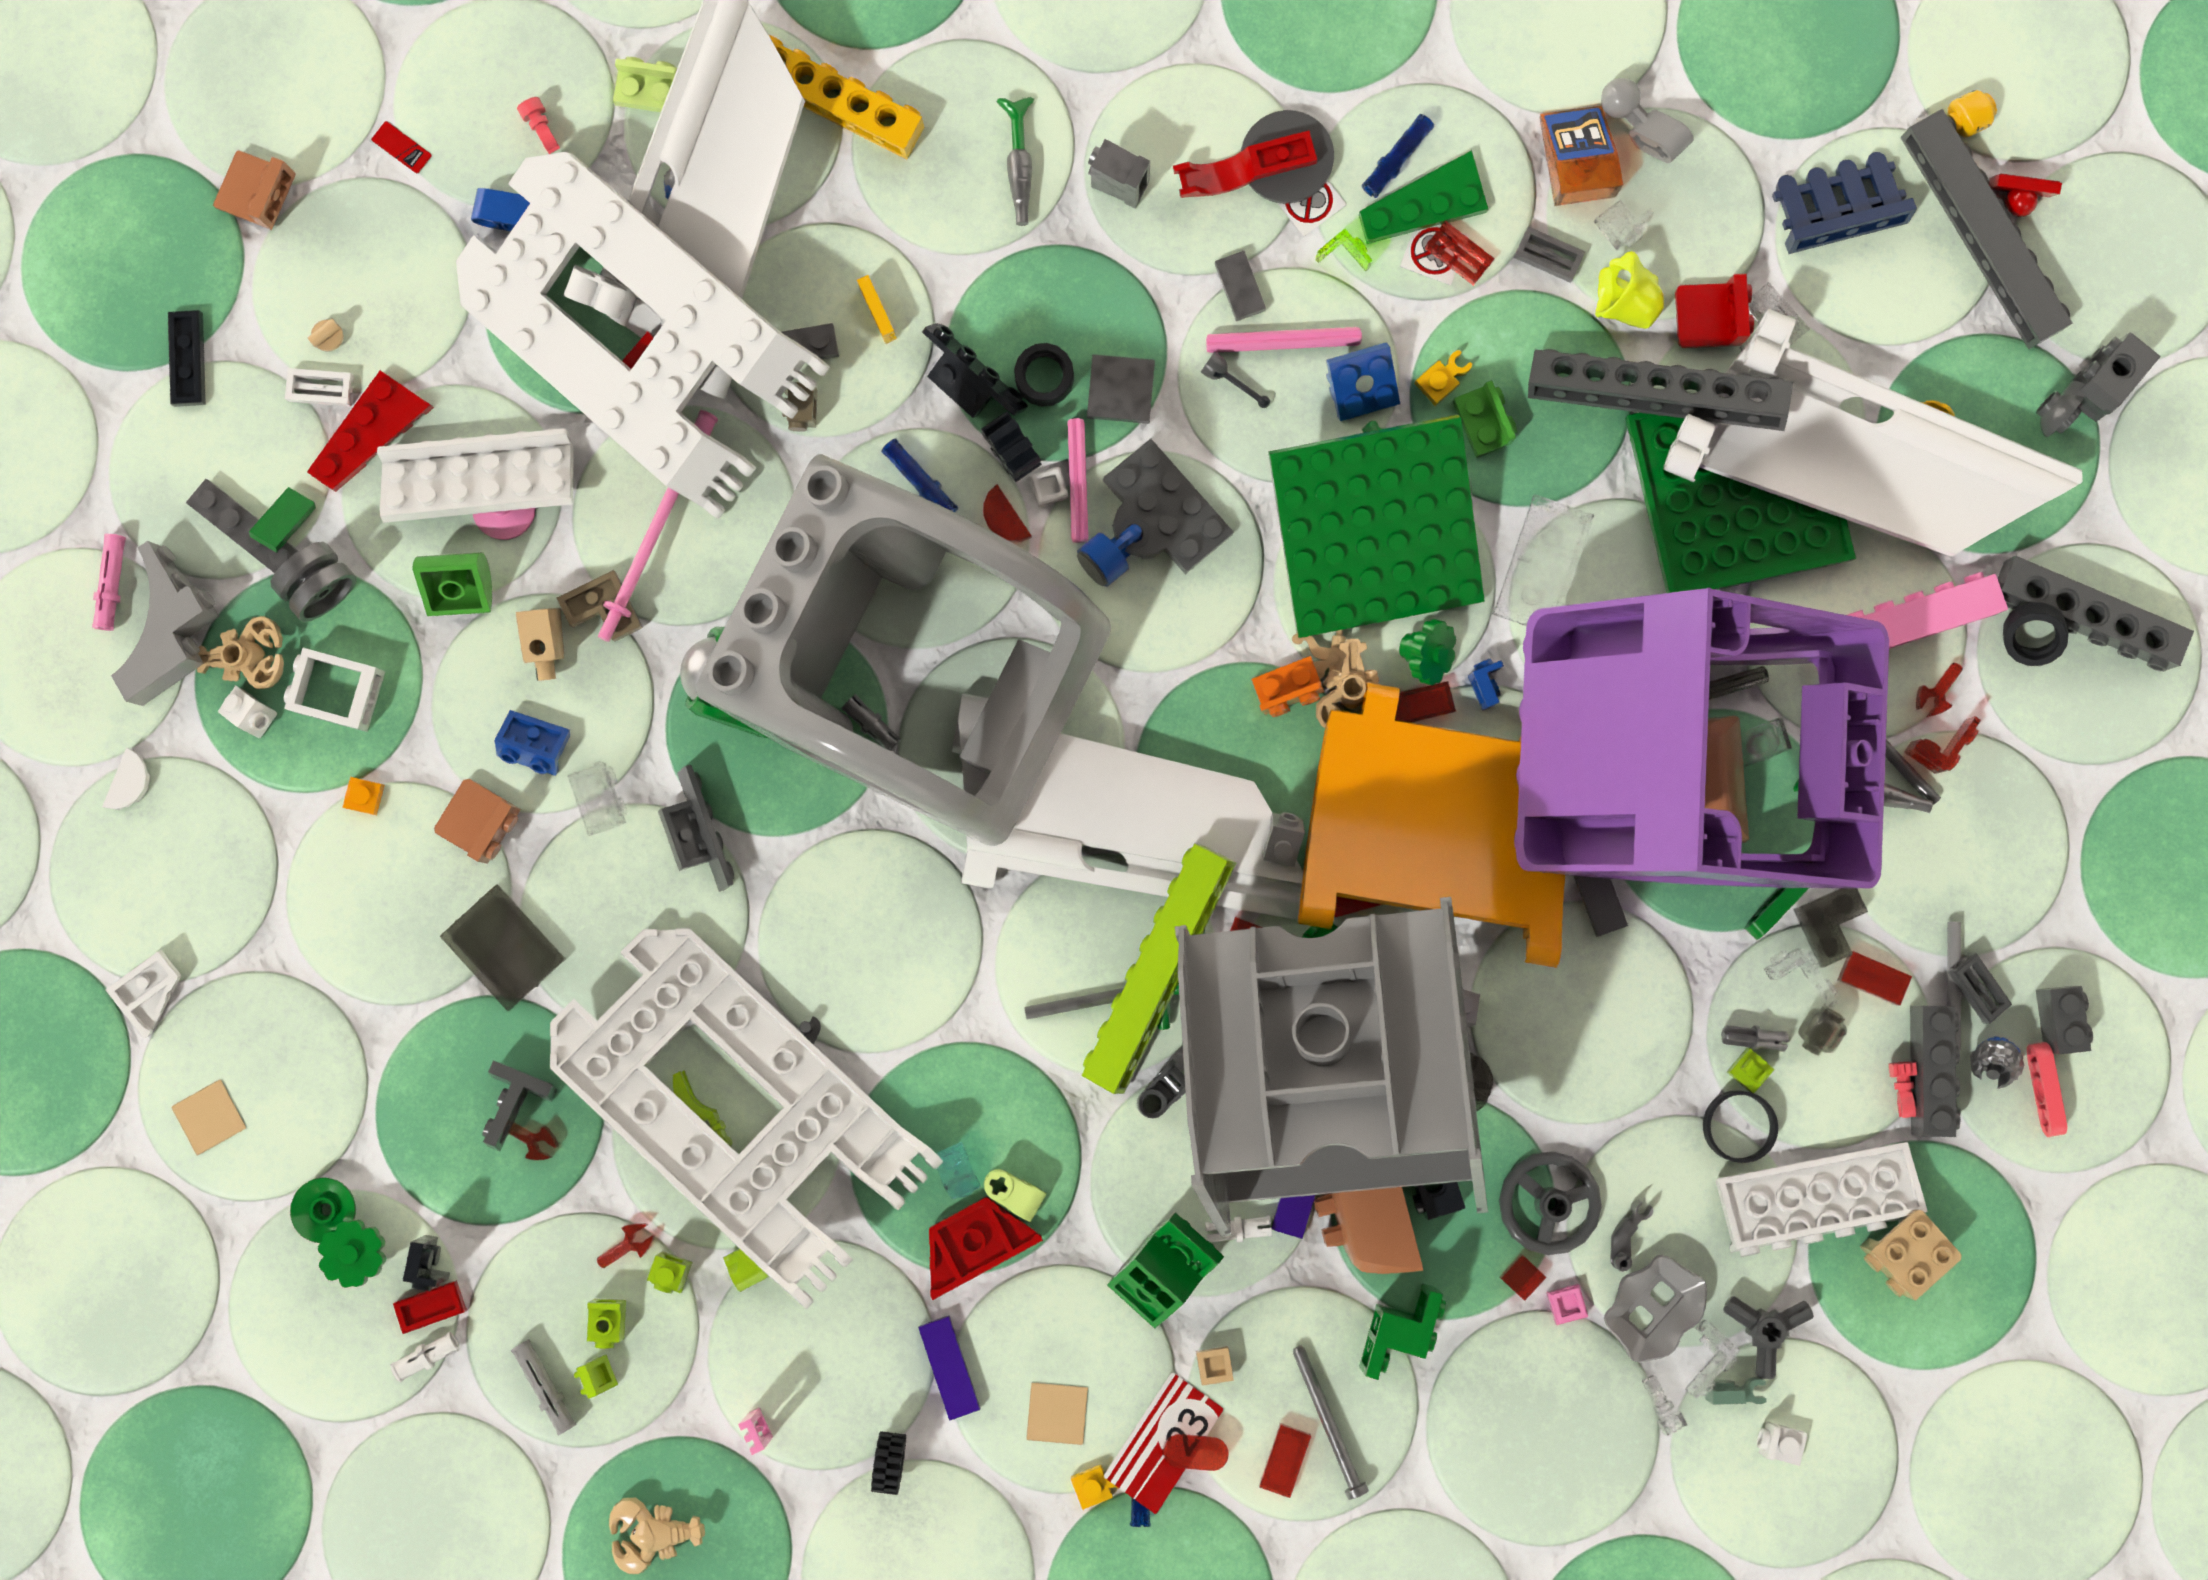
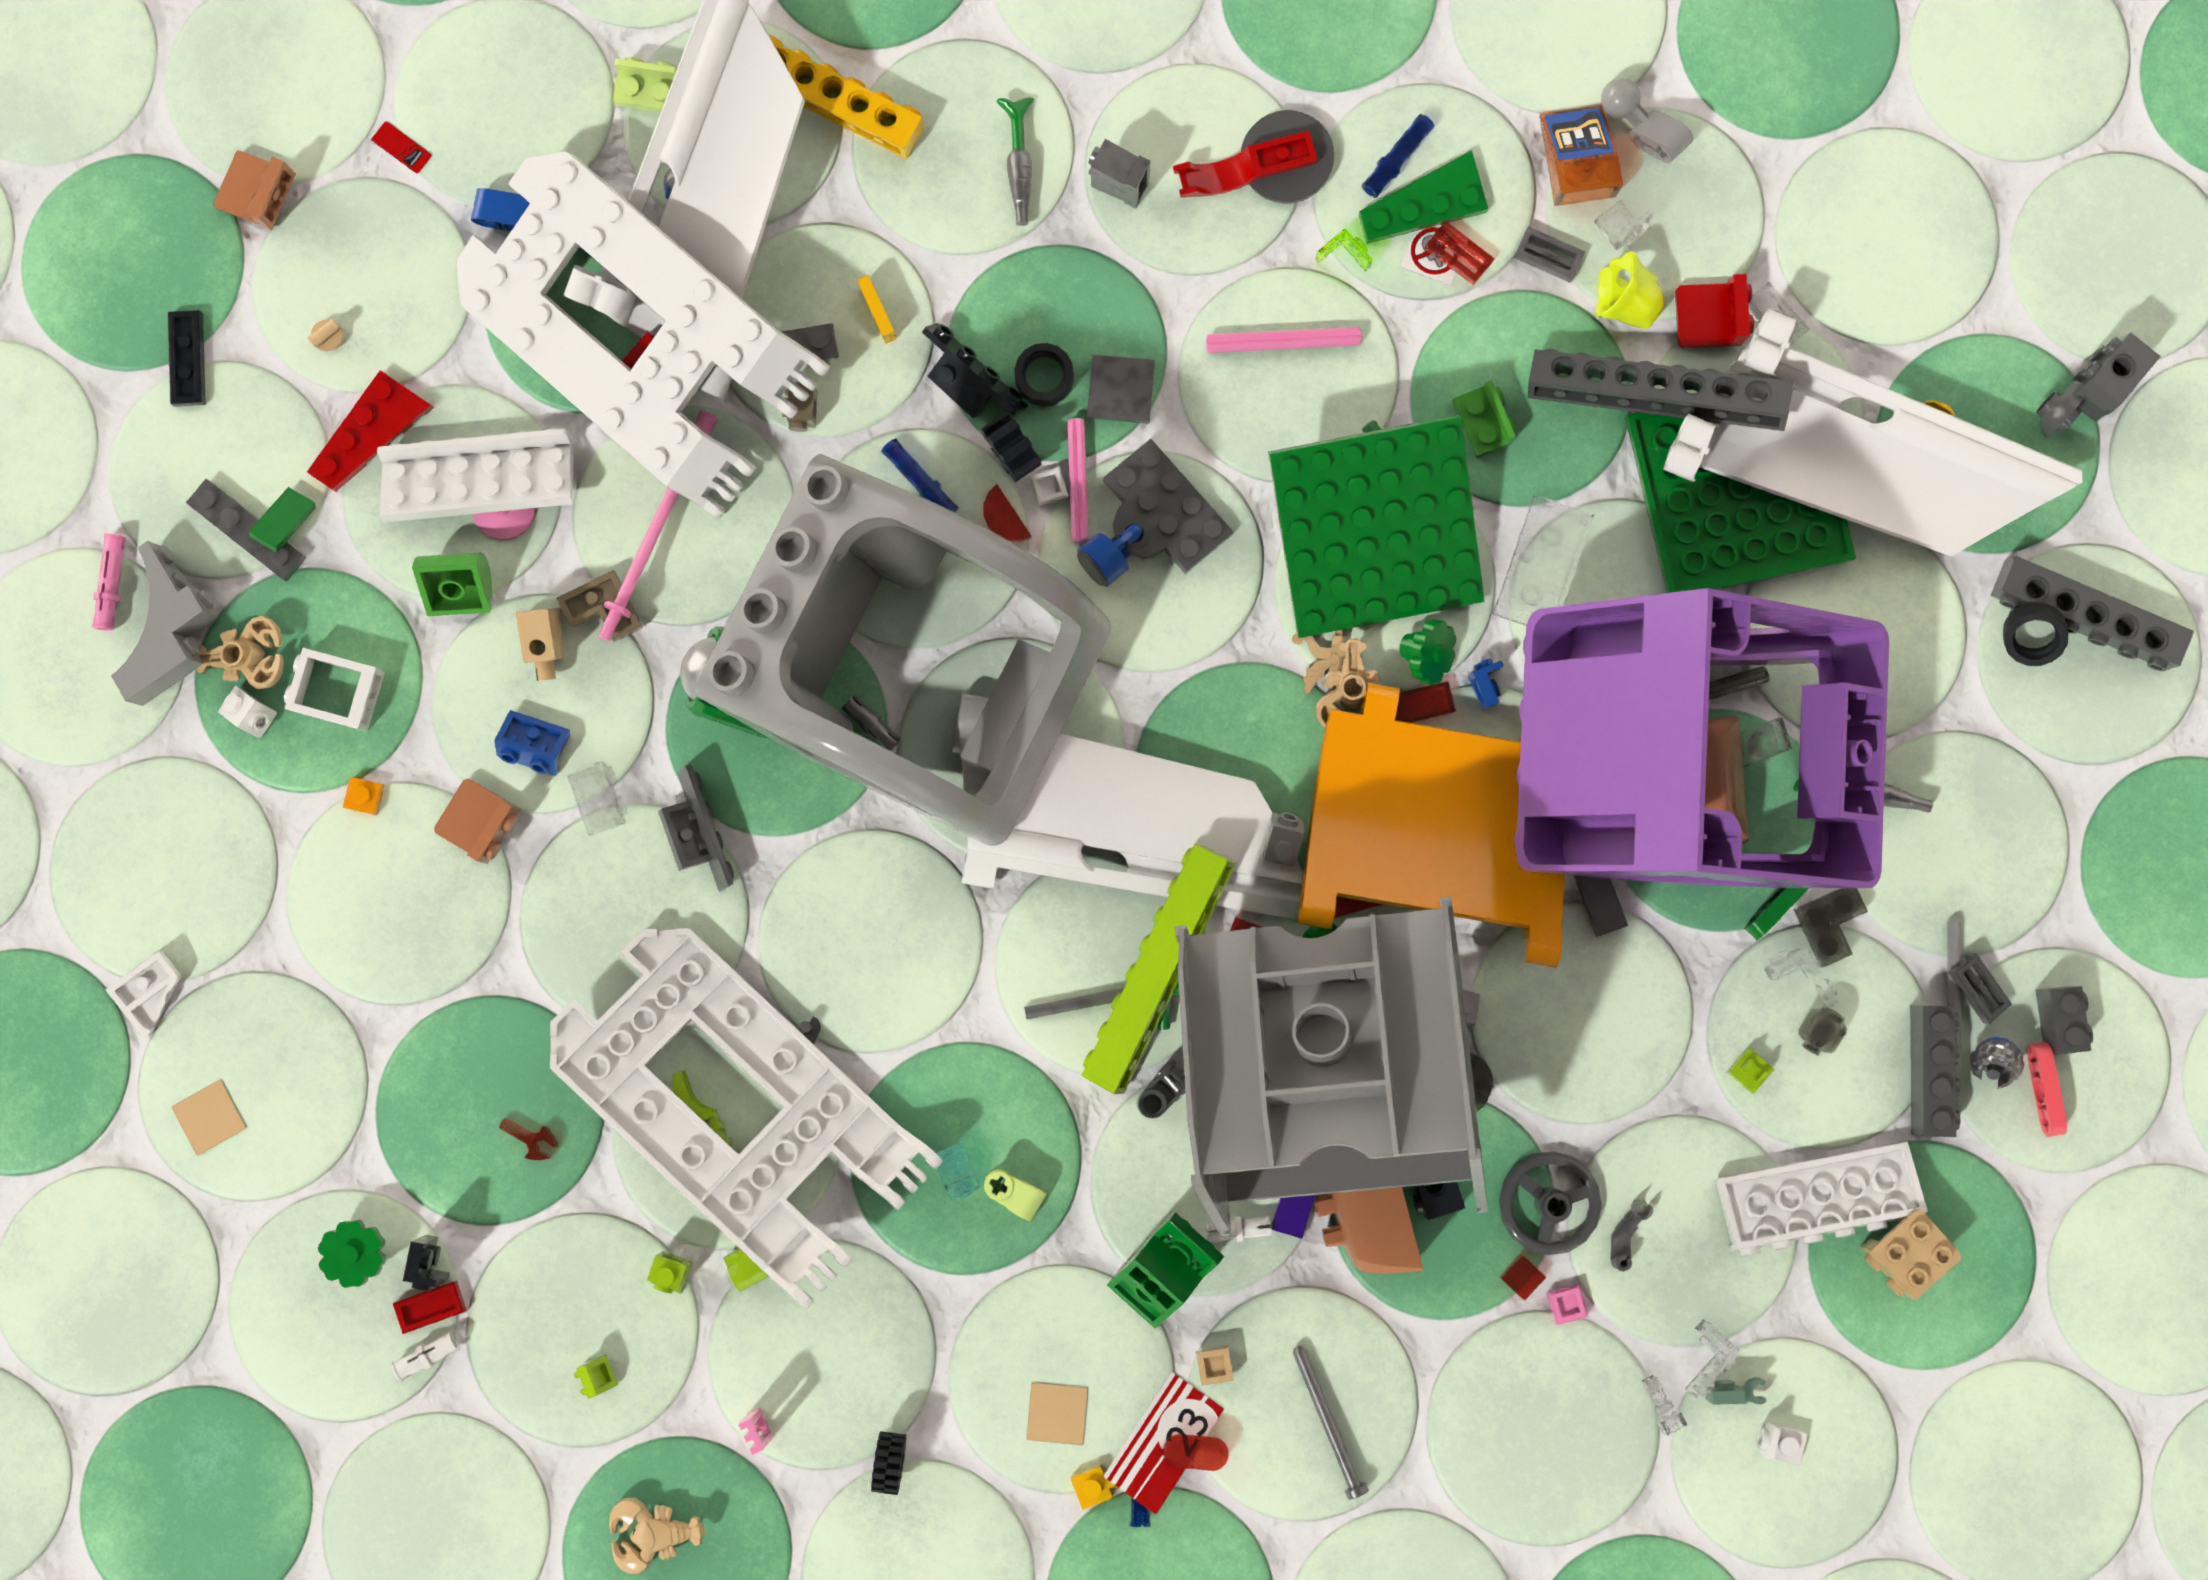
white tile [102,748,150,810] -> none
flat silver wheel [270,542,356,622] -> none
white tile [285,368,354,407] -> none
green dish [290,1178,356,1243] -> none
clear smoke piece [440,884,566,1011] -> none
dark grey bracket [482,1060,557,1151] -> none
light grey pin [511,1340,577,1436] -> none
coral piece [517,97,560,154] -> none
lime brick [587,1299,626,1349] -> none
clear red bar [597,1223,655,1268] -> none
dark purple tile [918,1315,981,1421] -> none
red wing [929,1196,1043,1300] -> none
hinge [1201,352,1270,408] -> none
flat silver tile [1215,251,1266,321] -> none
orange bracket [1251,656,1325,718] -> none
clear red tile [1259,1423,1311,1498] -> none
sticker [1278,180,1346,236] -> none
blue piece [1326,342,1400,421] -> none
green bracket [1359,1283,1446,1380] -> none
yellow plate [1414,350,1473,406] -> none
light grey piece [1604,1255,1707,1362] -> none
black tyre [1703,1091,1778,1163] -> none
flat silver axle [1721,1025,1789,1052] -> none
dark grey bush [1723,1296,1814,1379] -> none
dark blue fence [1772,152,1917,254] -> none
bright pink brick [1816,572,2008,668] -> none
clear red tile [1837,951,1912,1006] -> none
dark grey bar [1885,739,1941,805] -> none
coral piece [1889,1062,1917,1118] -> none
dark grey brick [1900,109,2073,349] -> none
clear red bracket [1904,716,1981,774] -> none
clear red bar [1916,663,1963,717] -> none
yellow head [1947,90,1997,138] -> none
red tile [1989,173,2062,217] -> none

